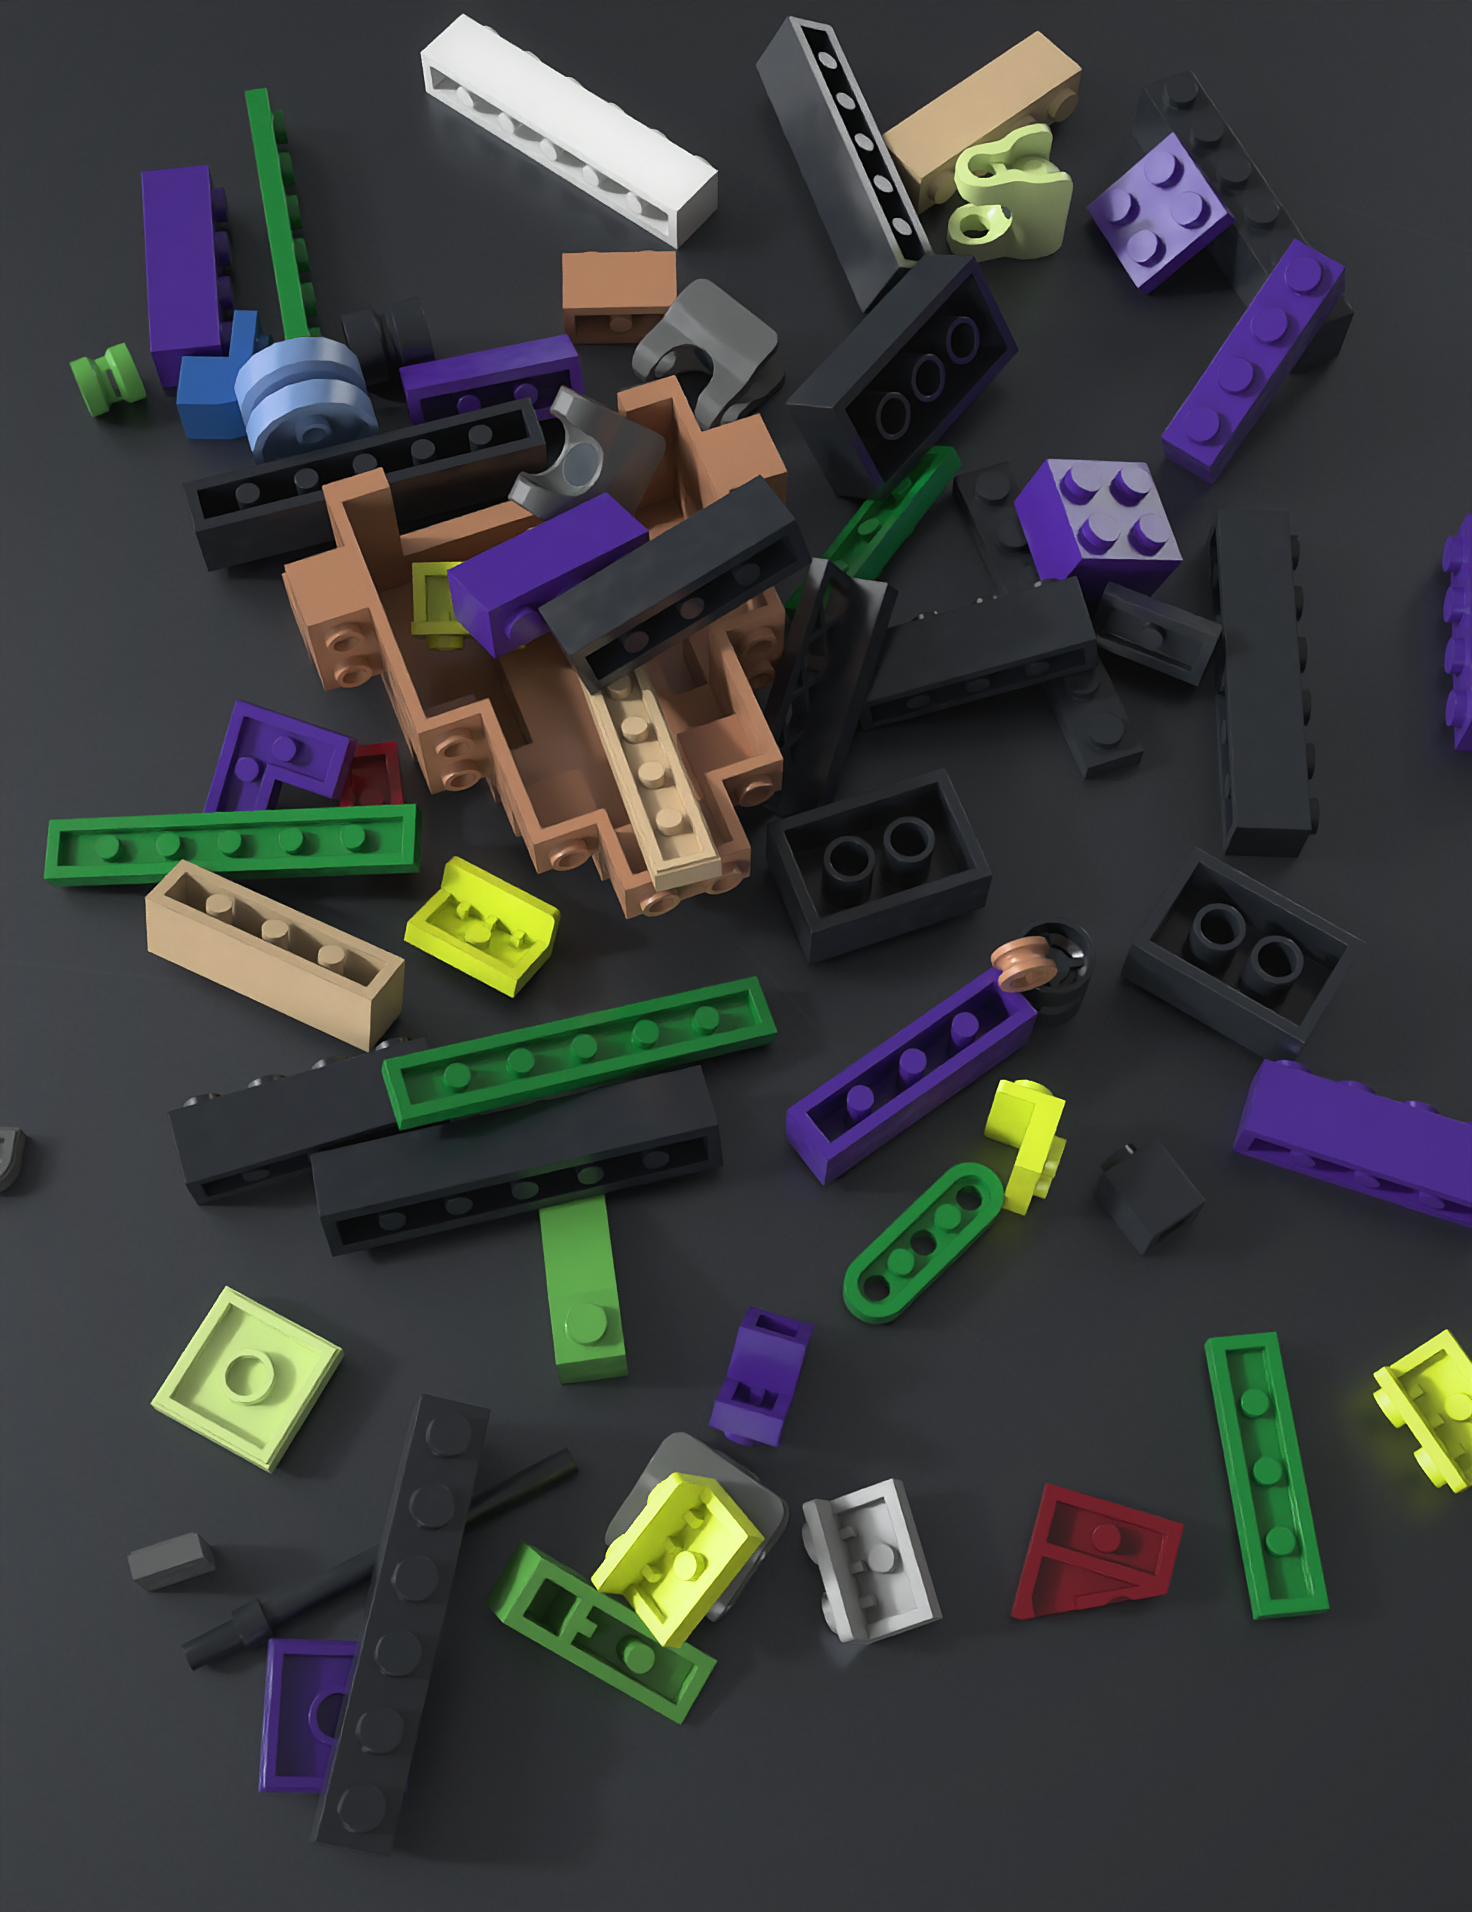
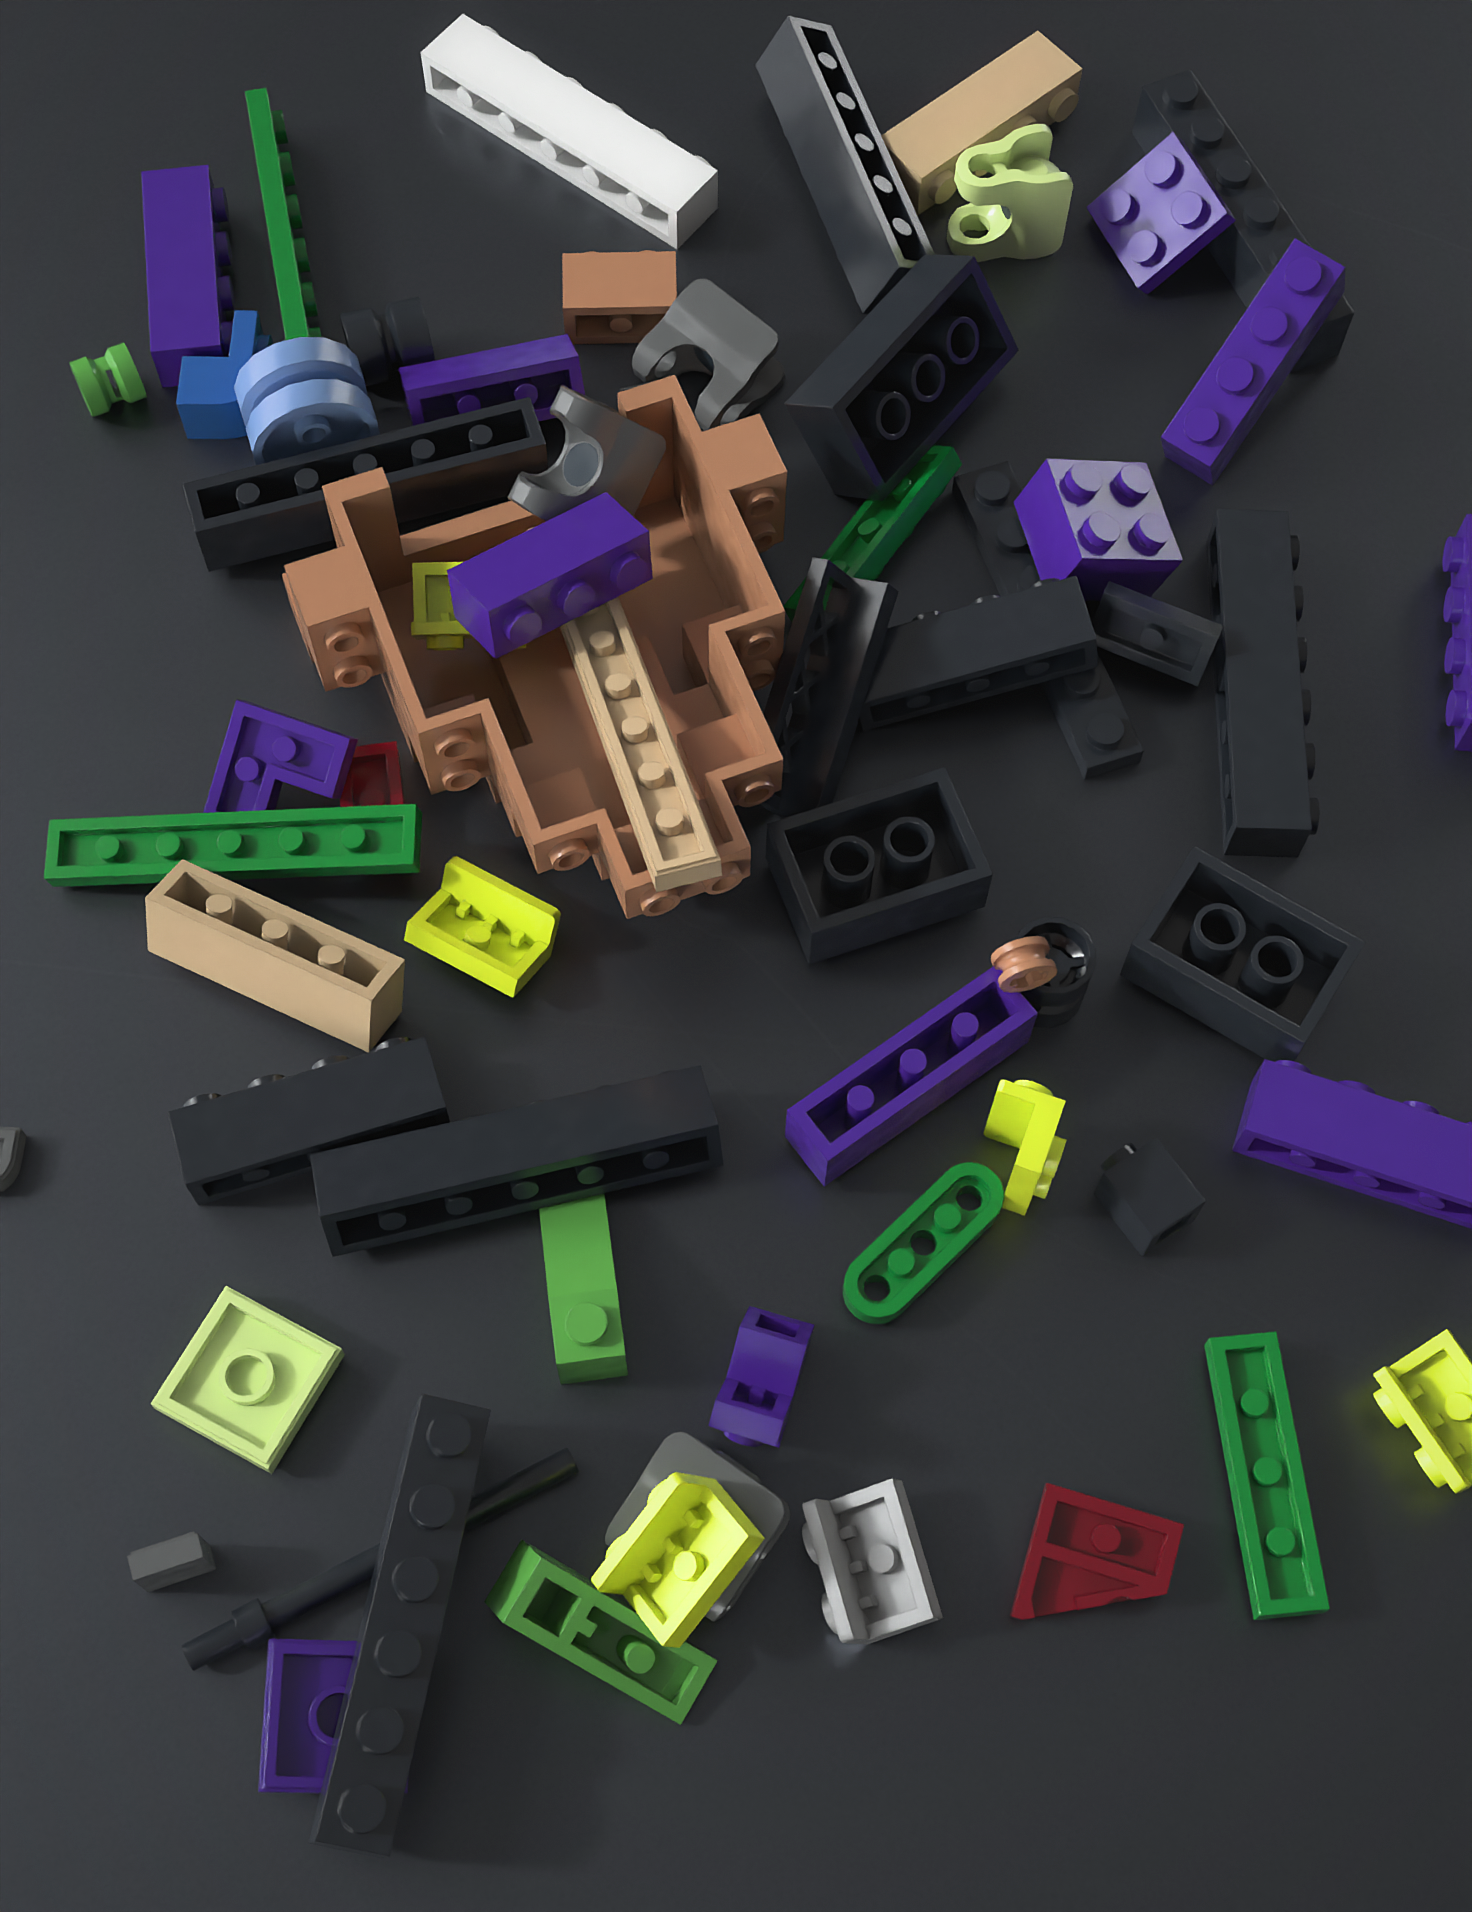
green plate [381,976,778,1131] -> none
black brick [538,475,813,696] -> none

